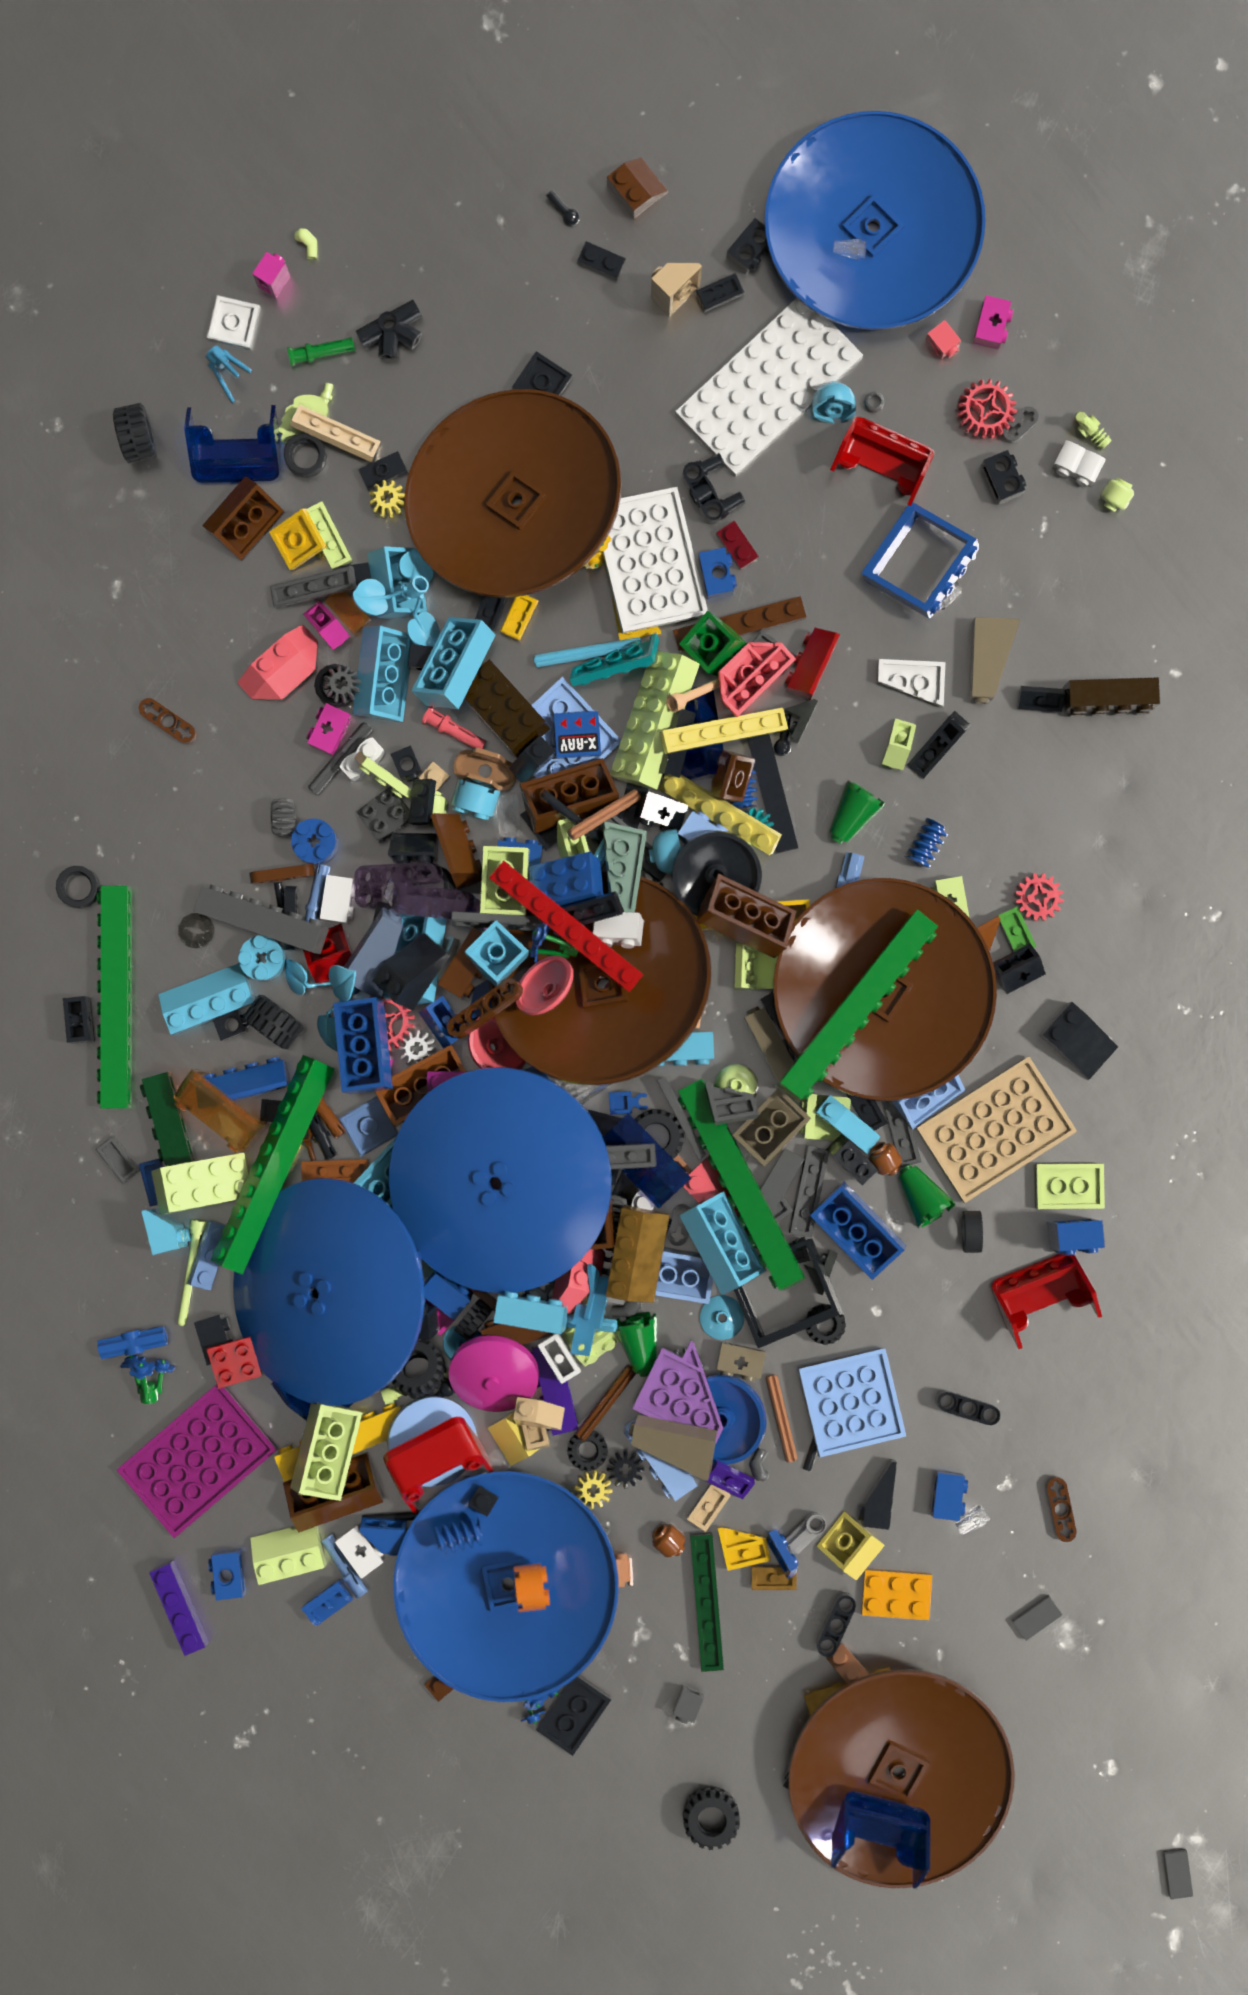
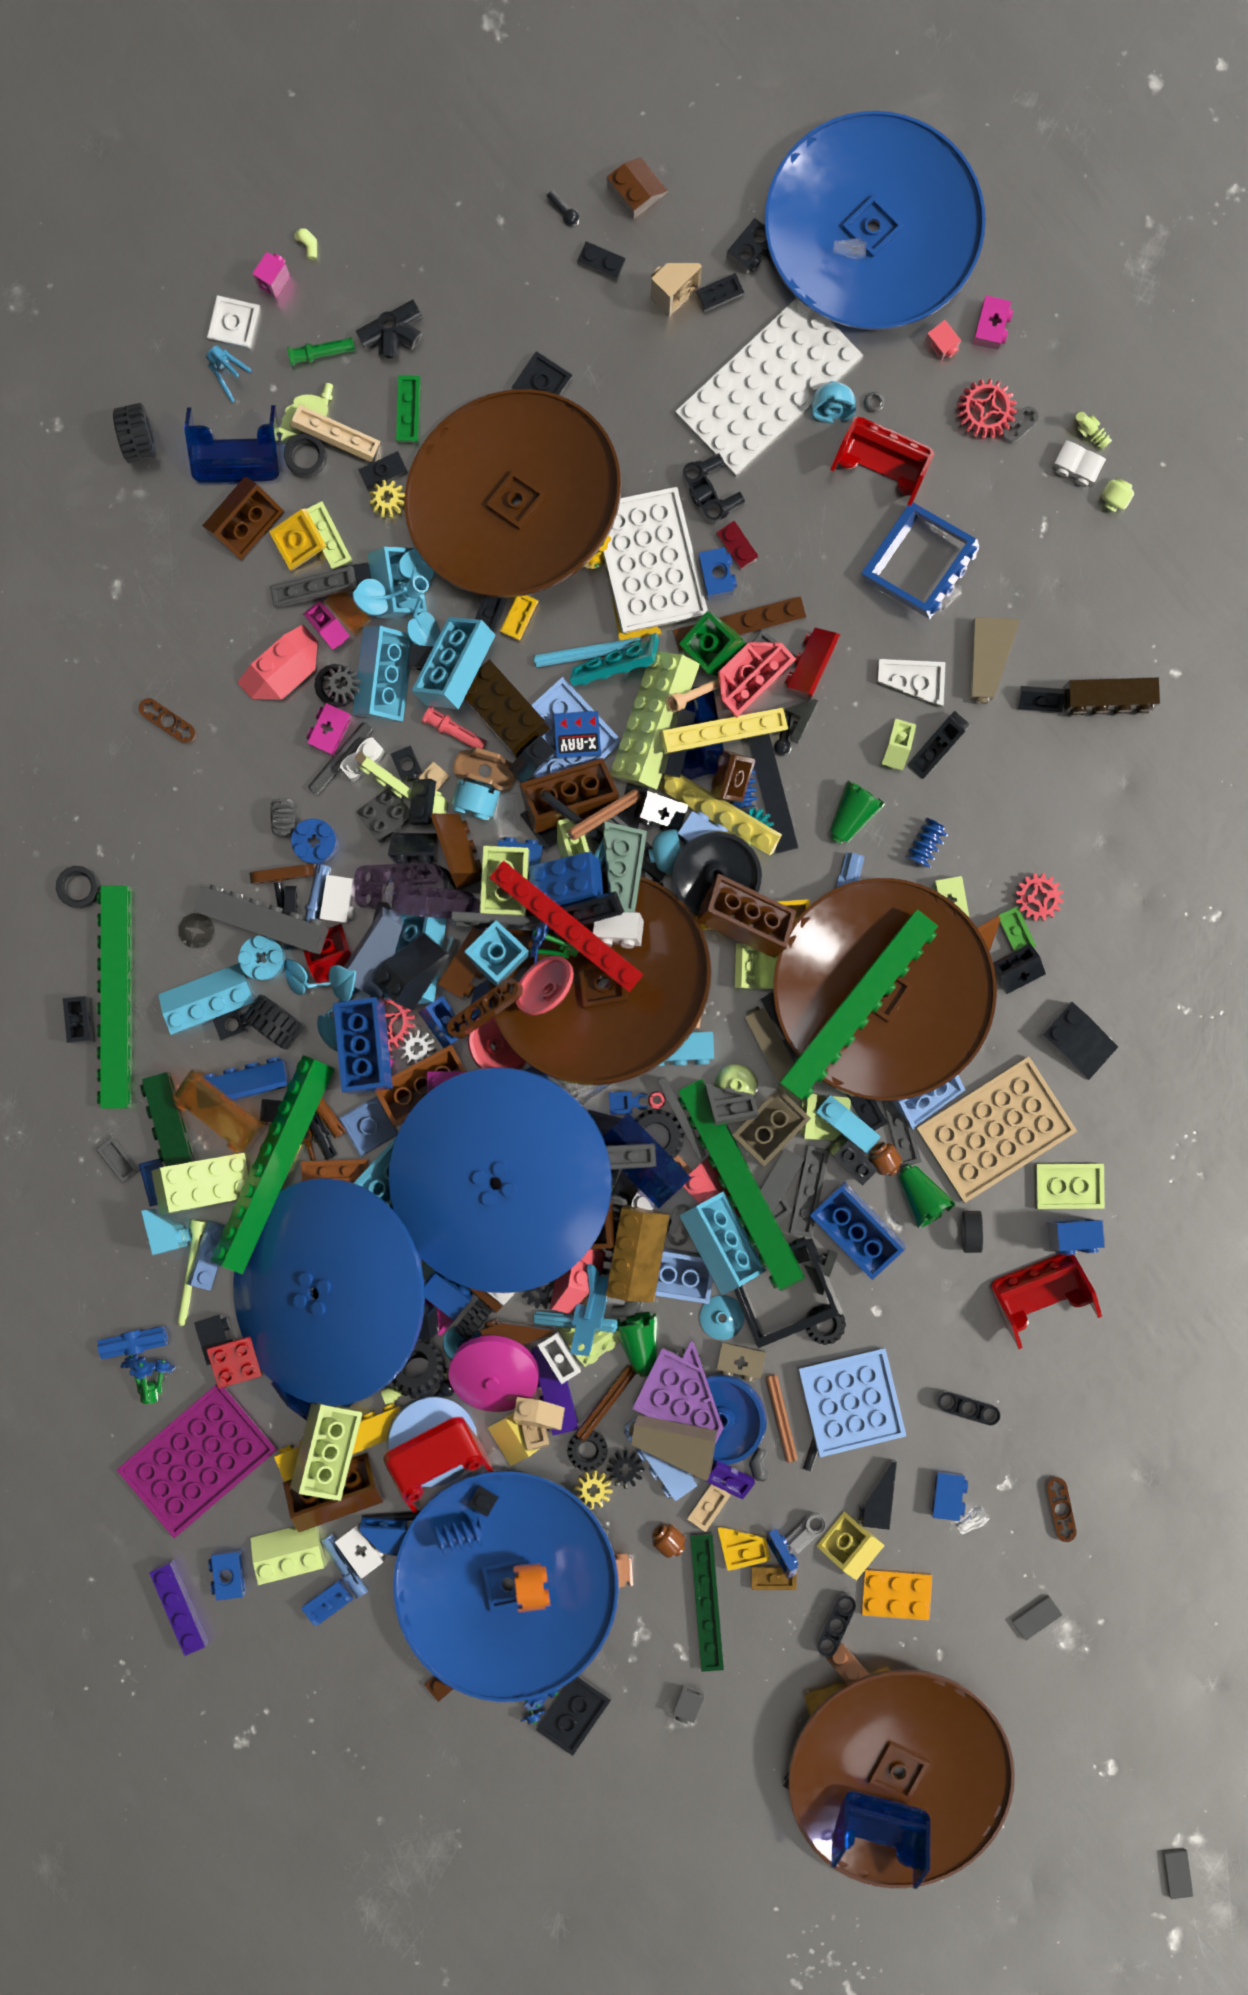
medium azure slope [494,1291,568,1334] -> none
black tyre [683,1787,740,1850] -> none
black brick [981,450,1026,505] -> none
none -> green plate [396,375,421,443]
none -> coral pin [648,1091,666,1109]

